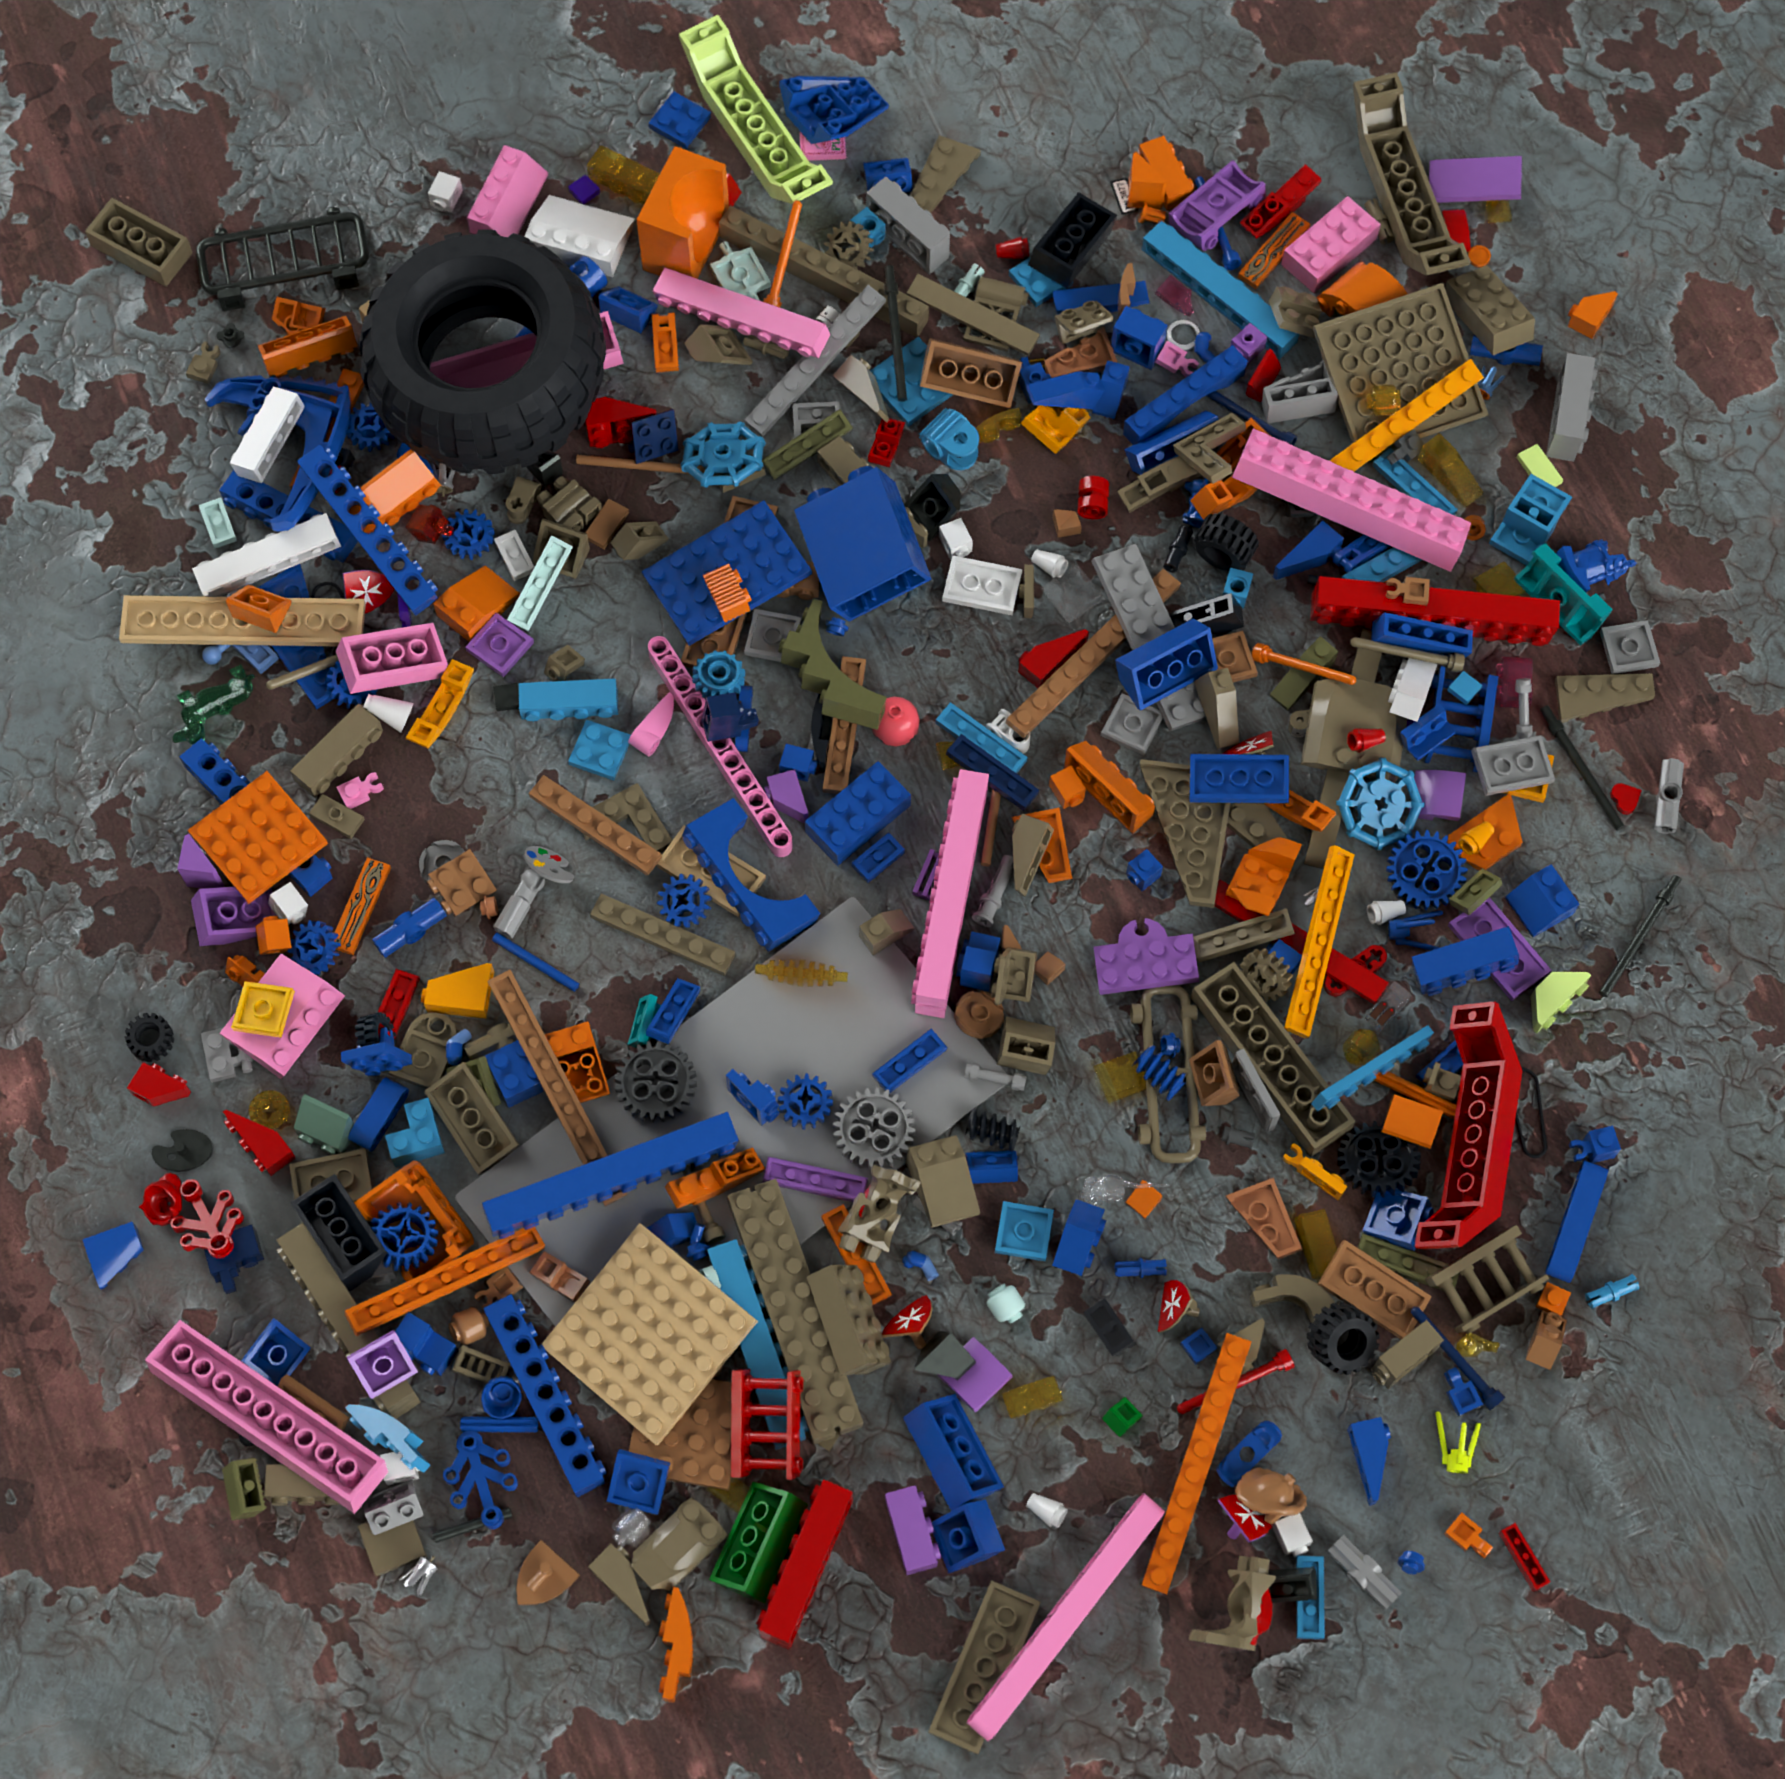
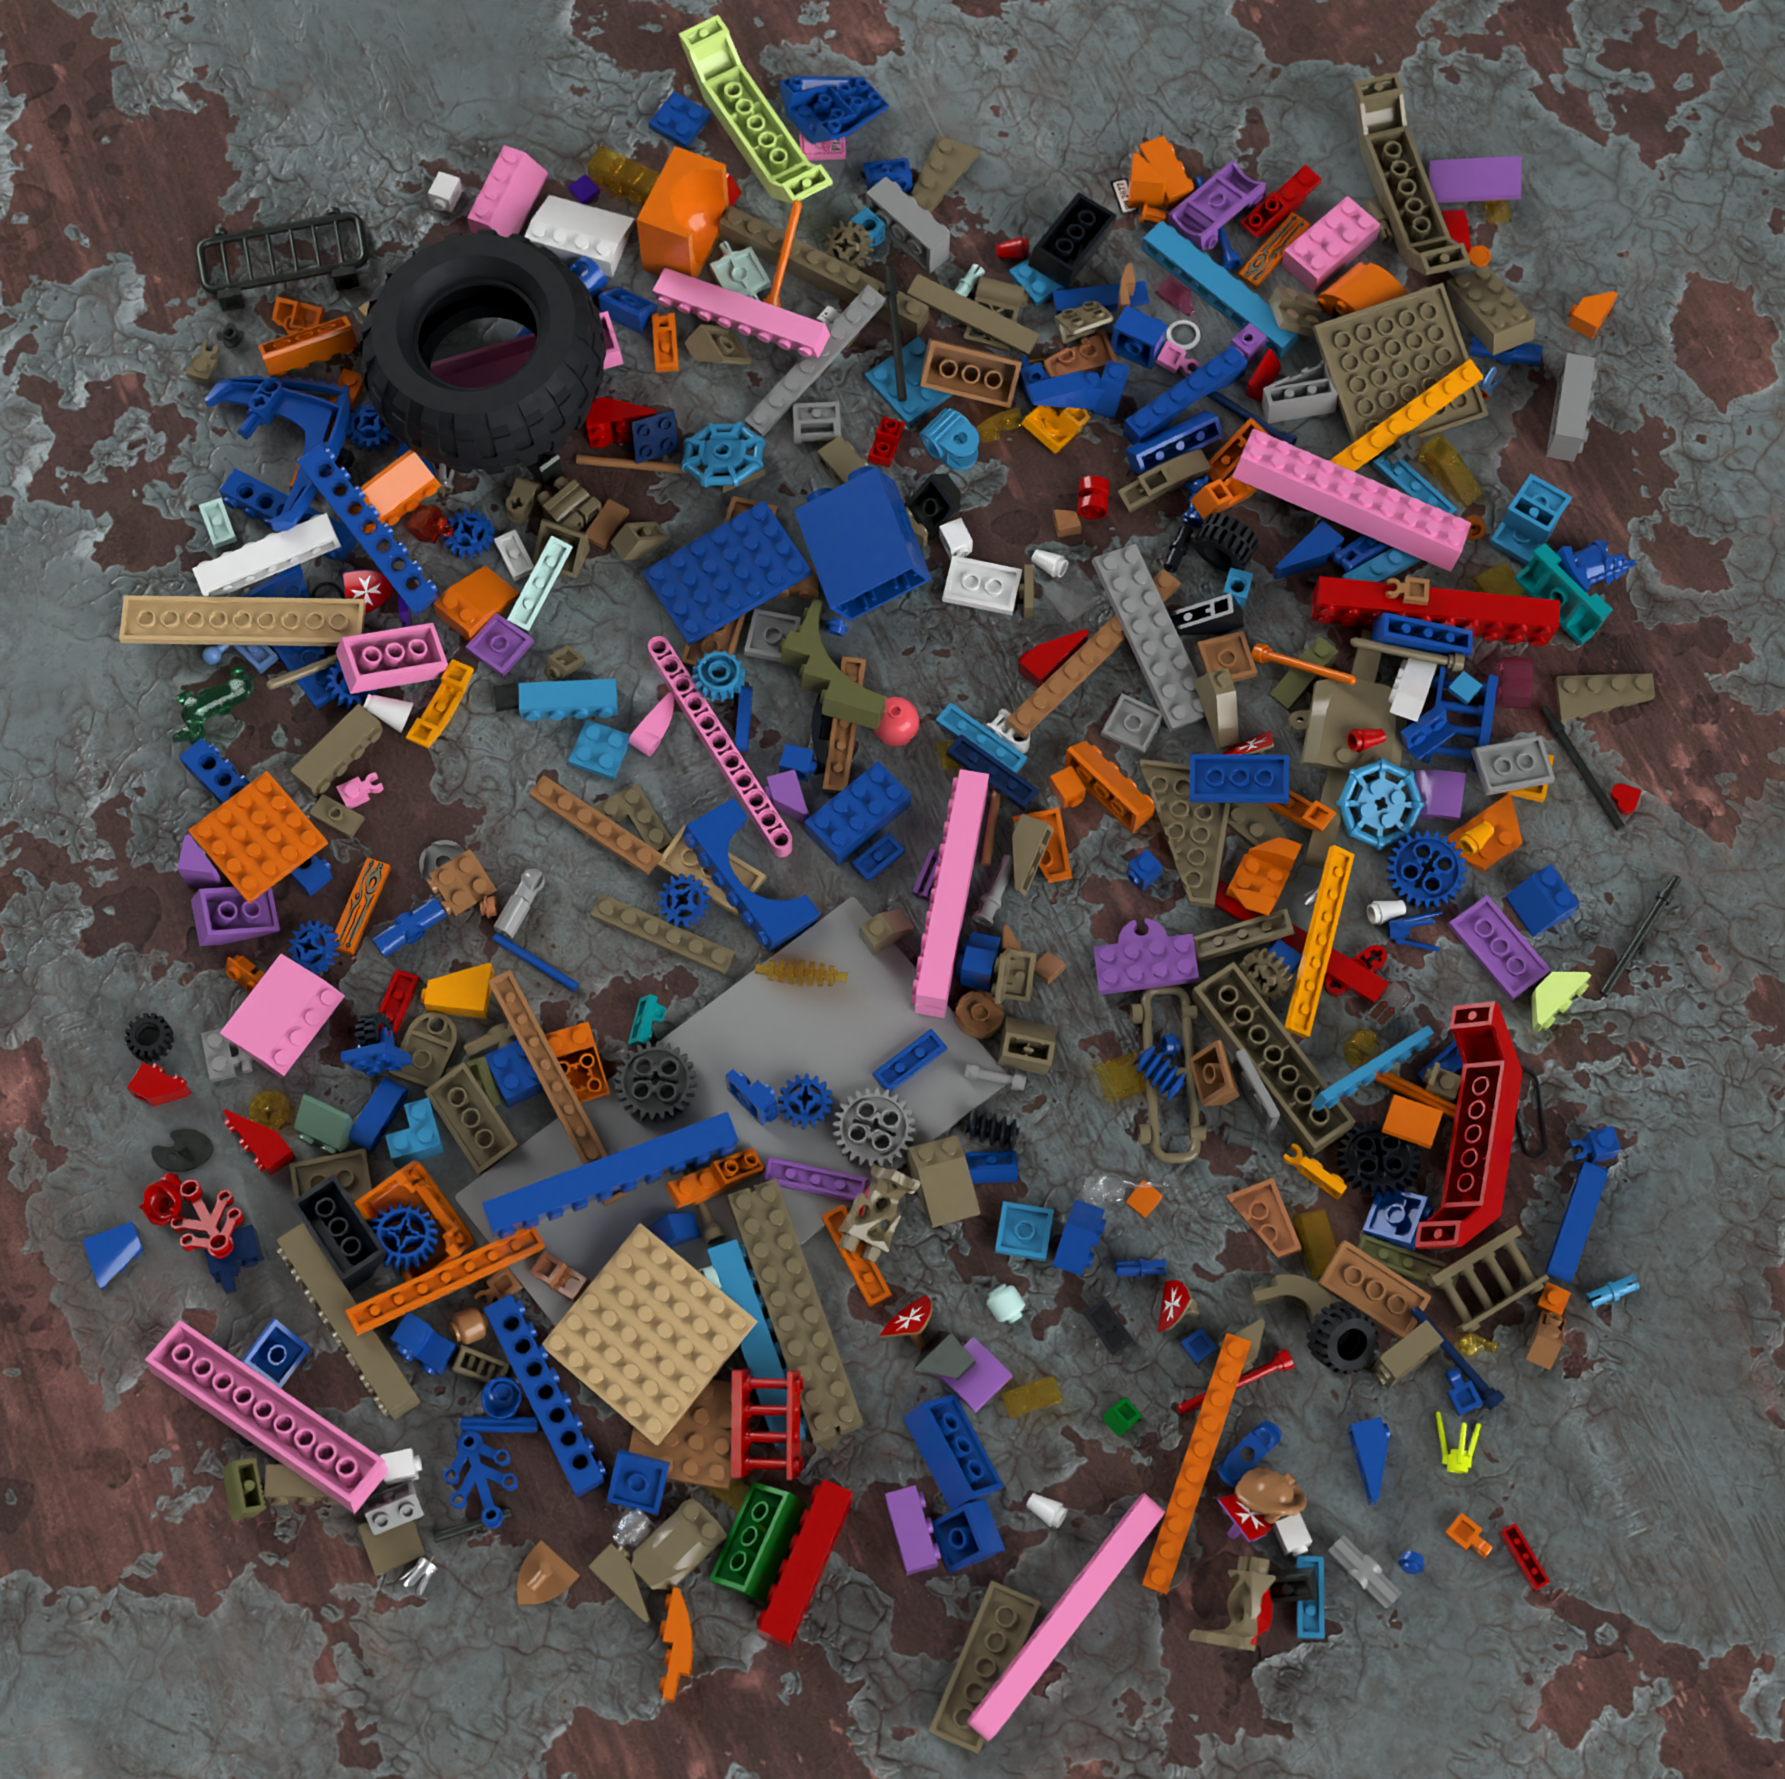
dark tan brick [85,198,193,287] -> none
orange slope [226,584,292,633] -> none
white brick [230,386,305,483] -> none
yellow plate [231,981,295,1038] -> none
orange brick [255,916,292,955] -> none
white brick [268,882,308,925] -> none
medium nougat plate [278,1374,349,1432] -> none
dark azure slope [346,1404,431,1473] -> none
medium lavender slope [347,1330,418,1399] -> none
blue arm [446,1029,472,1066] -> none
light grey piece [524,846,574,883] -> none
blue tile [646,978,700,1044] -> none
blue plate [686,1223,711,1261] -> none
dark blue hinge [702,692,759,742] -> none
orange brick [703,563,752,622] -> none
dark tan axle [743,334,790,359] -> none
olive tile [762,409,853,481] -> none
dark tan piece [807,1265,891,1375] -> none
dark tan slope [833,355,889,422] -> none
arm [902,1251,939,1281] -> none
blue slope [1115,619,1218,711] -> none
dark tan plate [1173,413,1246,484] -> none
blue arm [1194,332,1216,363] -> none
clear yellow head [1366,384,1401,416] -> none
blue brick [1412,926,1519,996] -> none
olive plate [1449,868,1502,915] -> none
light grey bar [1515,678,1533,738] -> none
yellowish green tile [1516,444,1563,487] -> none
light grey plate [1600,620,1660,674] -> none
light grey piece [1654,758,1684,834] -> none

